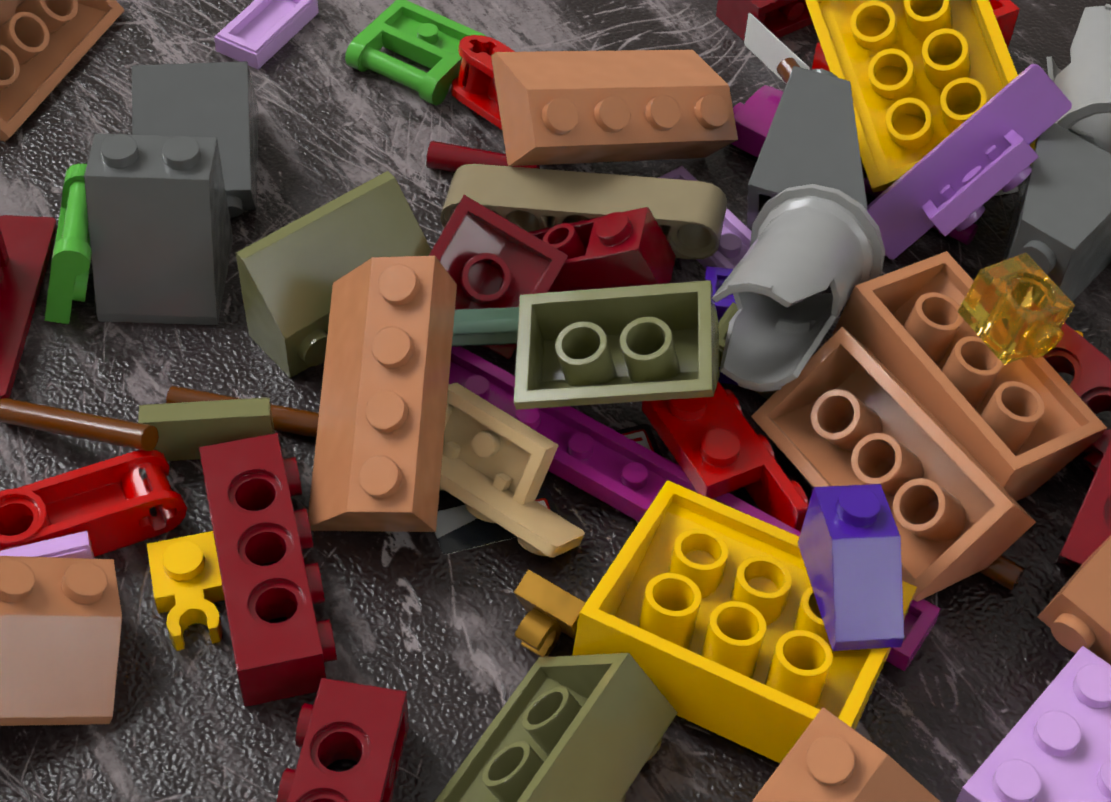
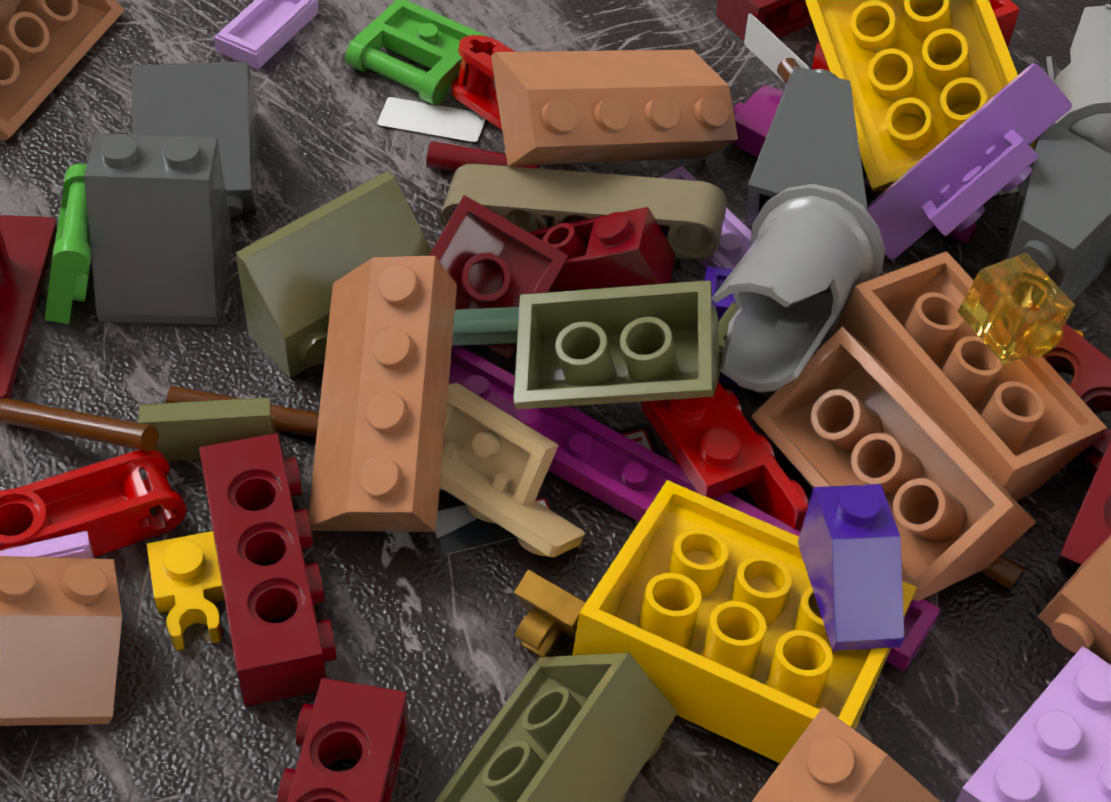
none -> white sticker [377,97,486,142]

